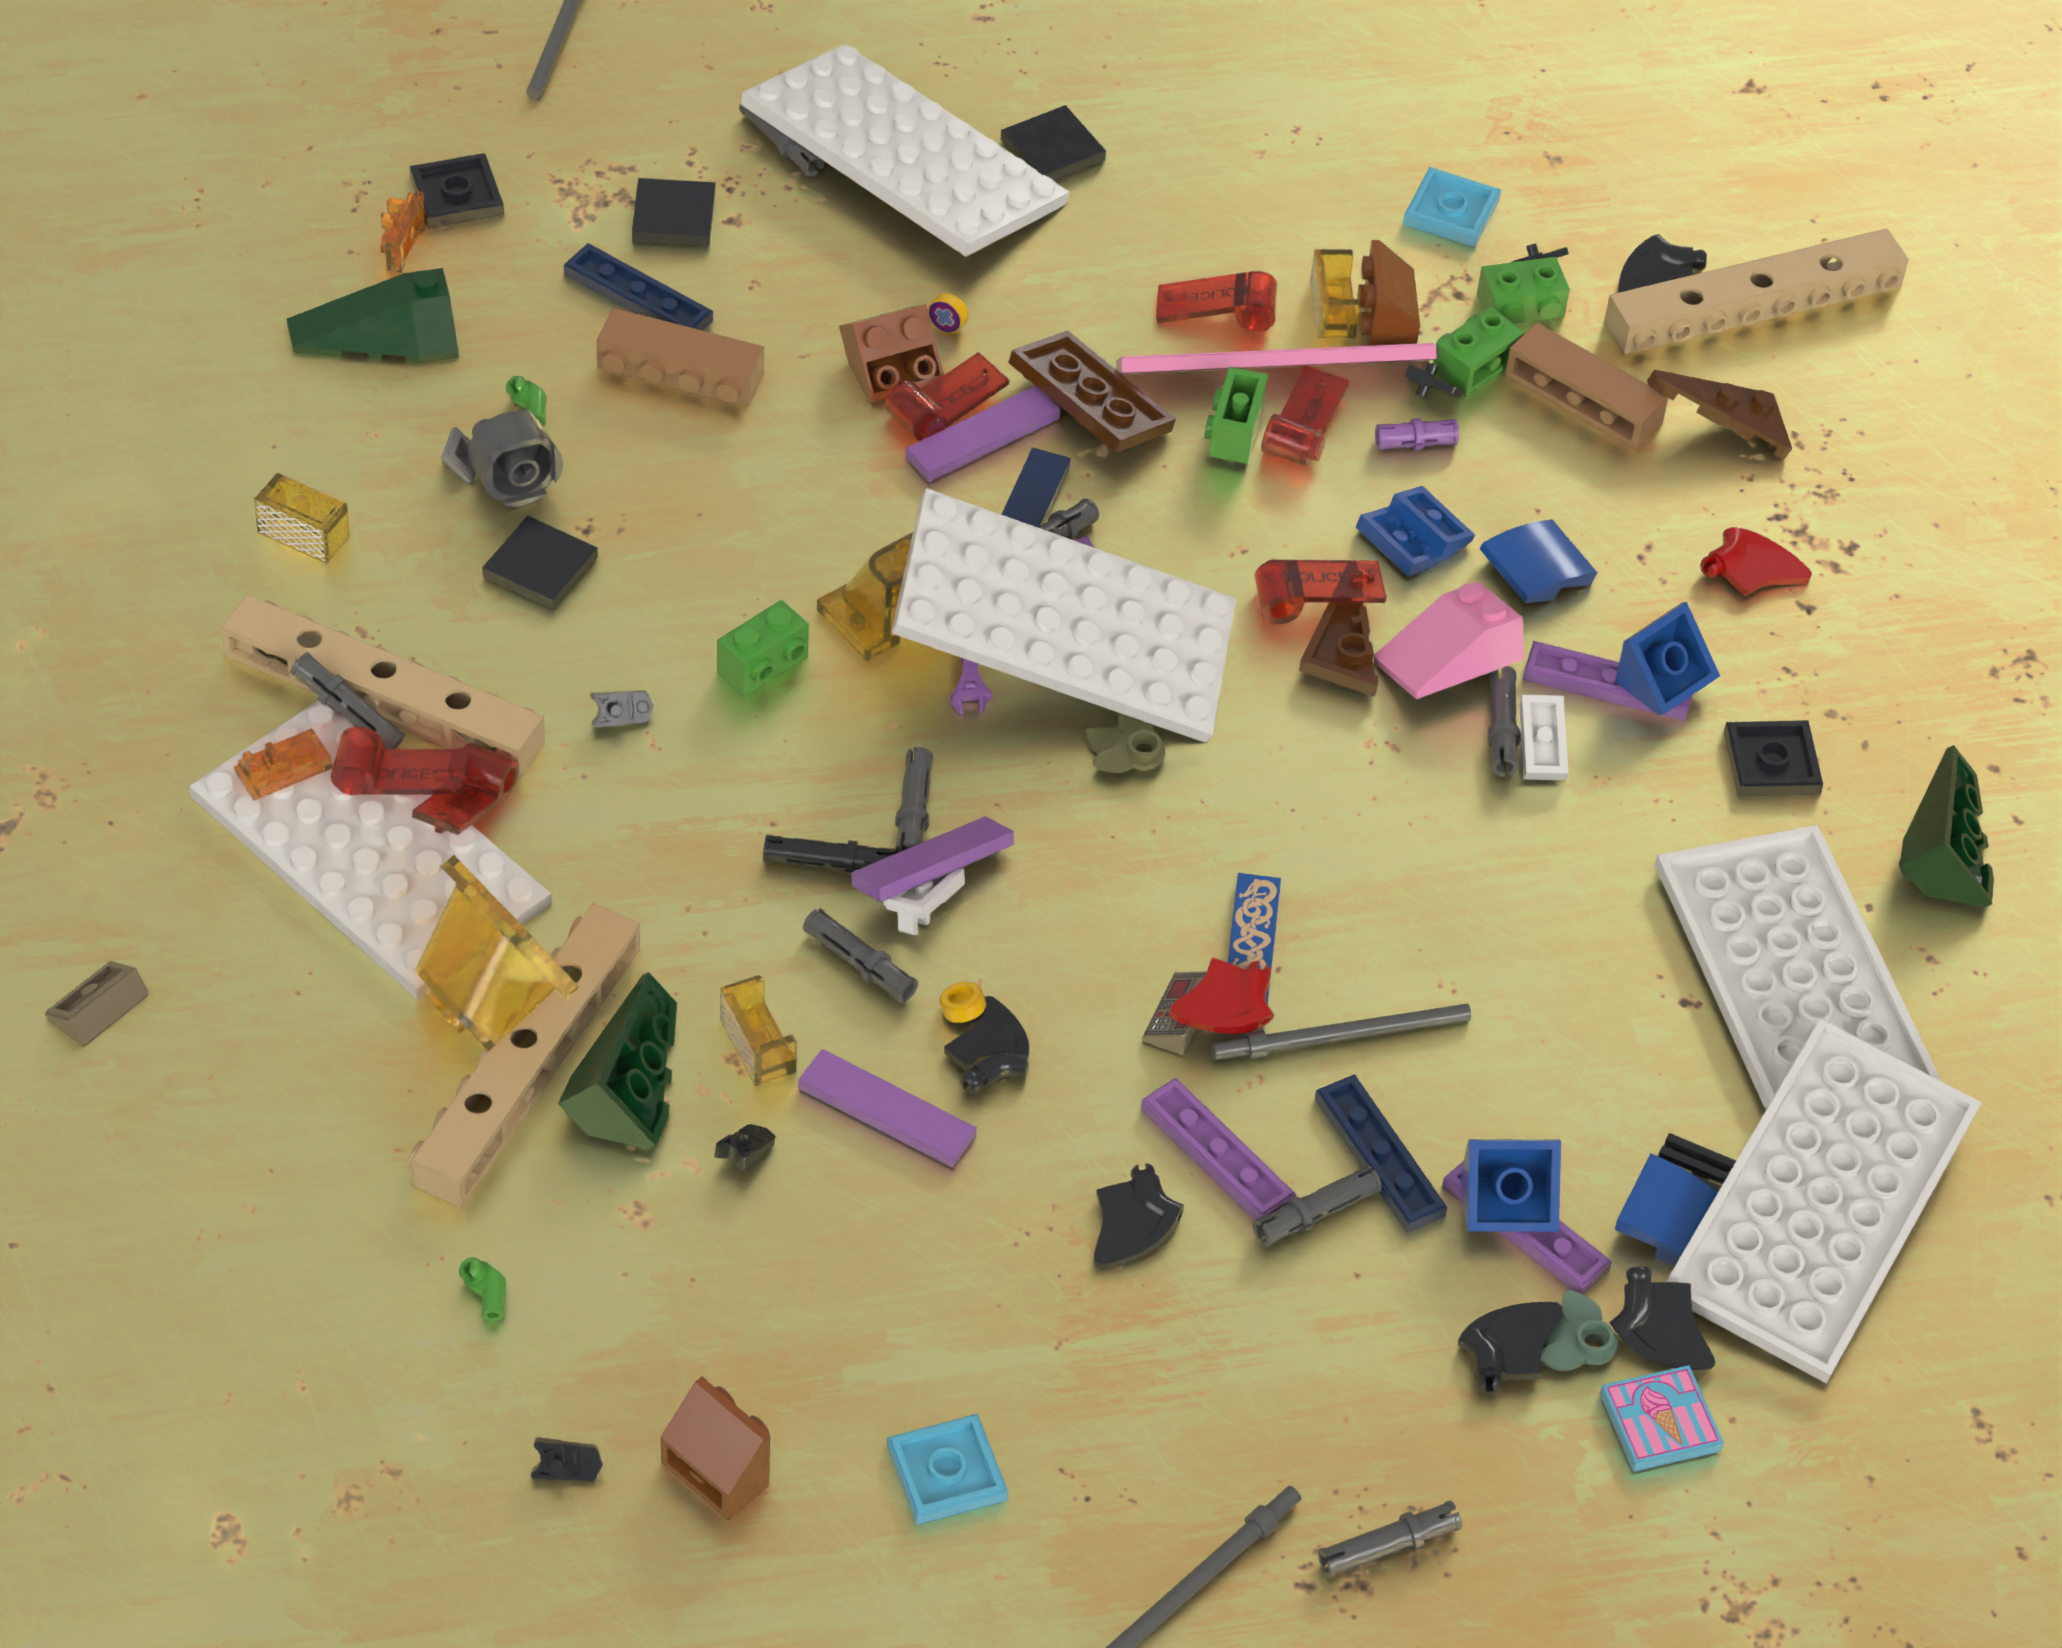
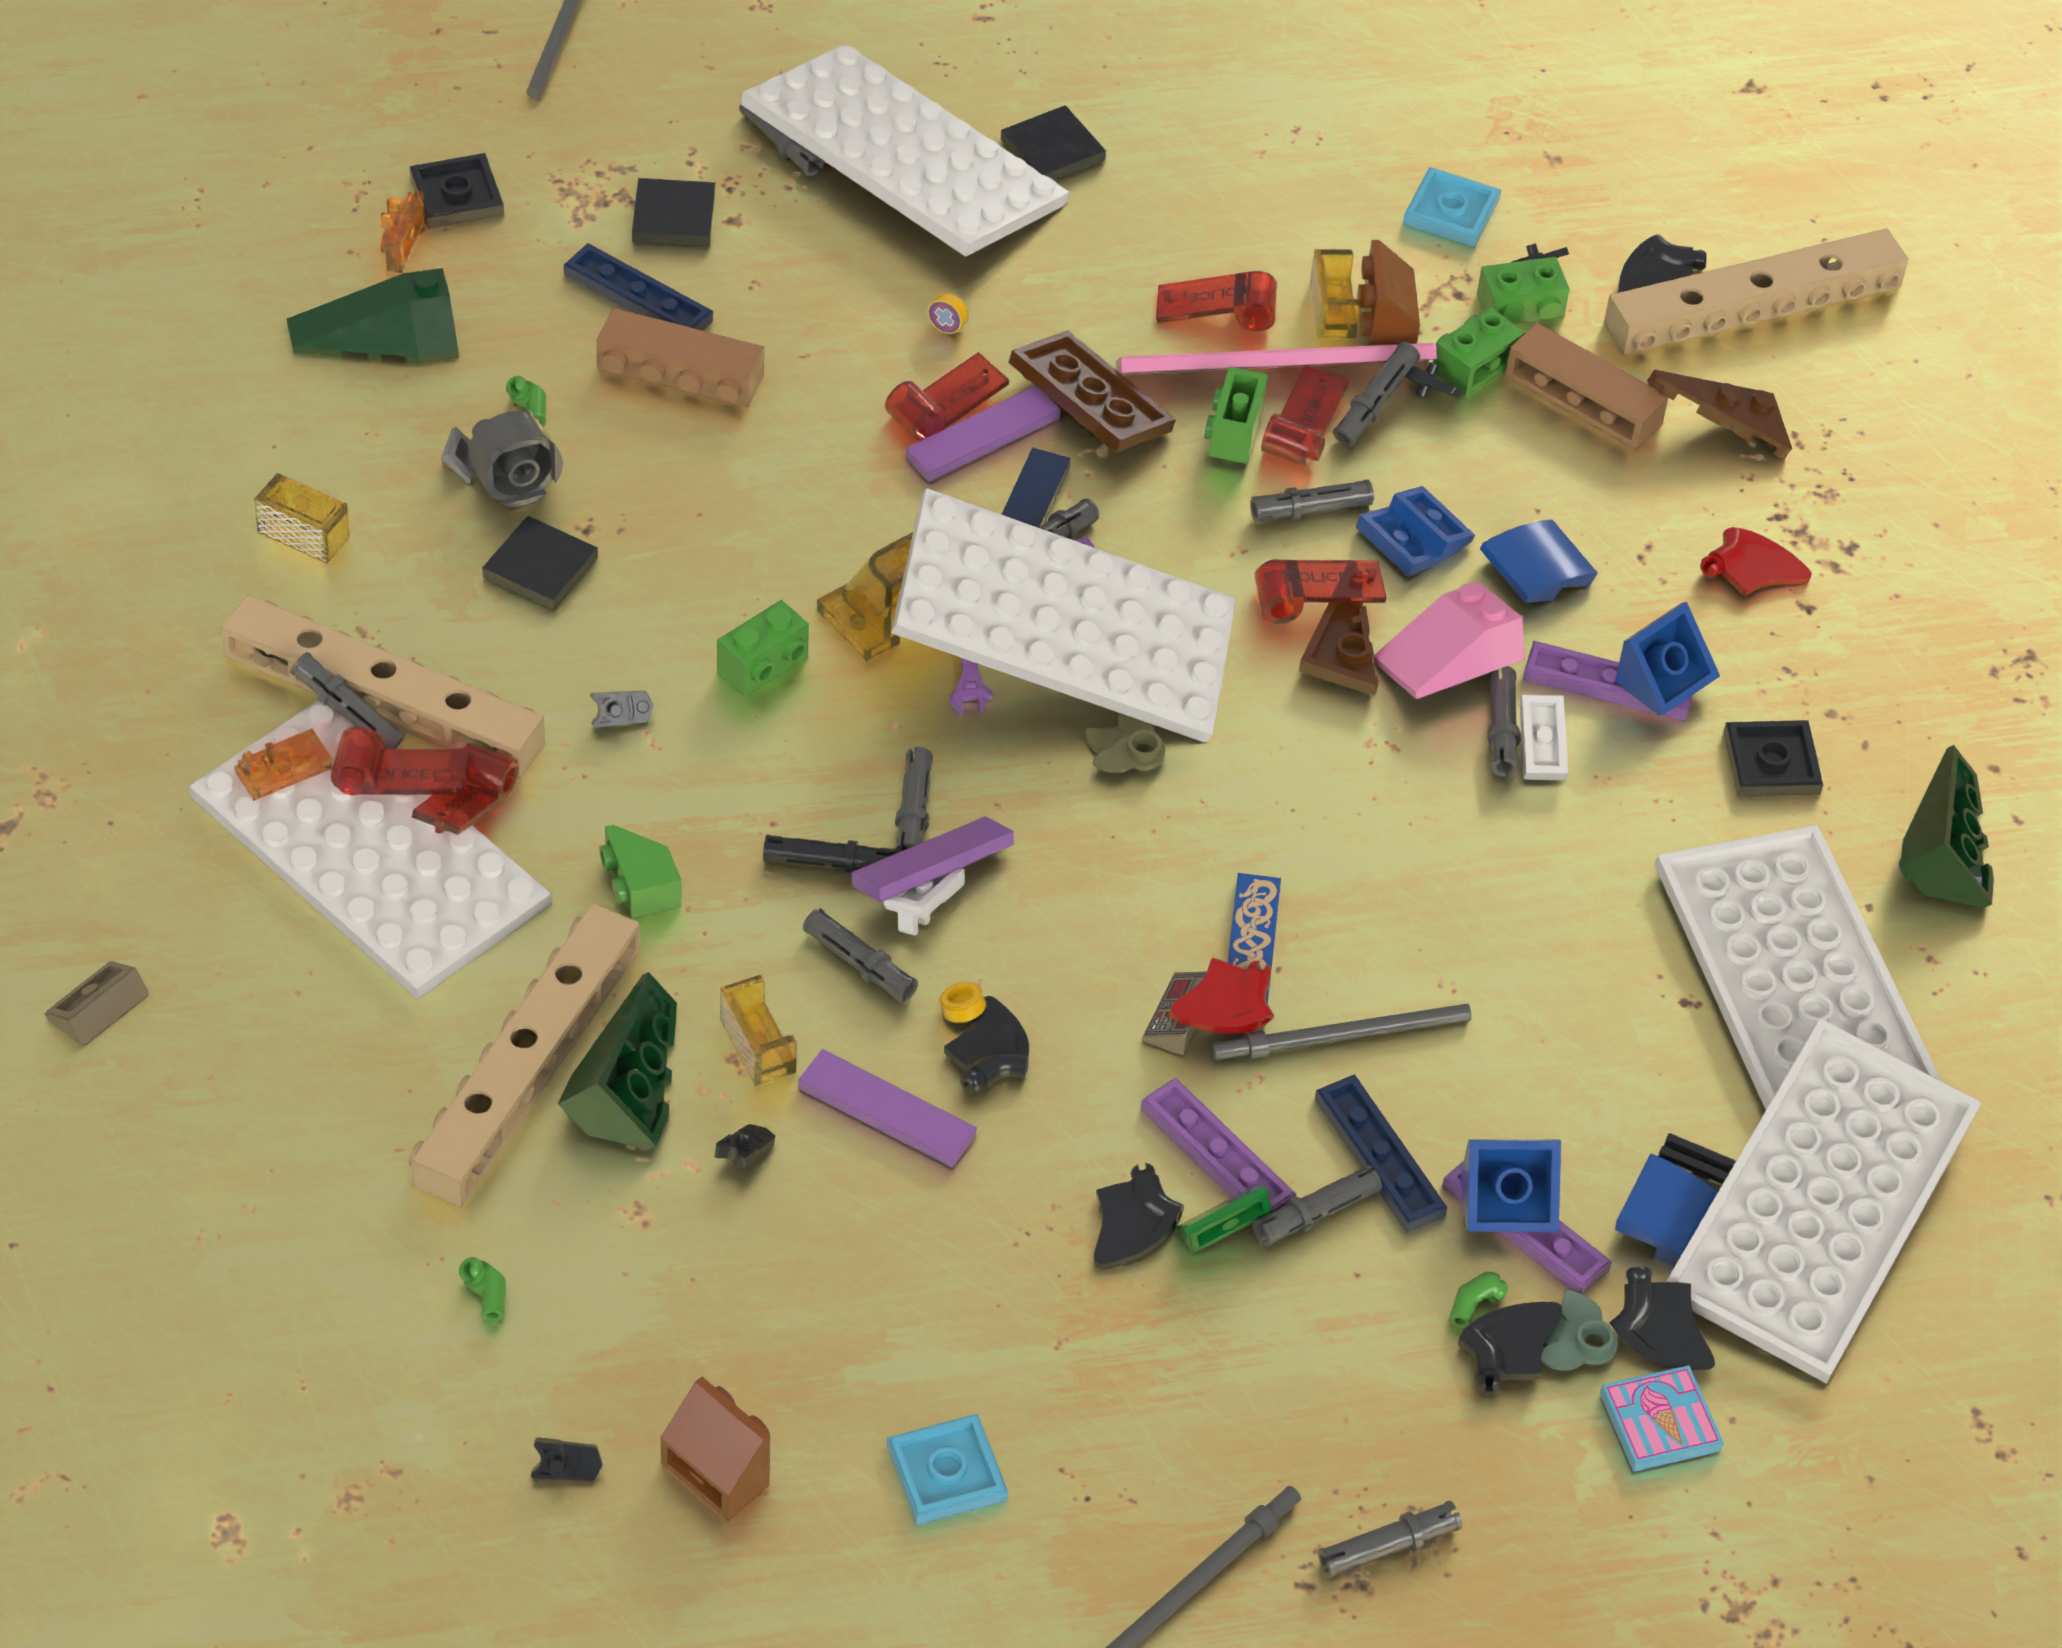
clear yellow windscreen [414,855,579,1051] -> none
dark orange slope [839,304,946,402] -> none
medium lavender pin [1375,418,1459,451] -> none
none -> bright green slope [599,825,681,919]
none -> green slope [1177,1185,1272,1254]
none -> dark grey pin [1250,479,1374,522]
none -> dark grey pin [1332,342,1421,447]
none -> bright green arm [1449,1272,1508,1329]

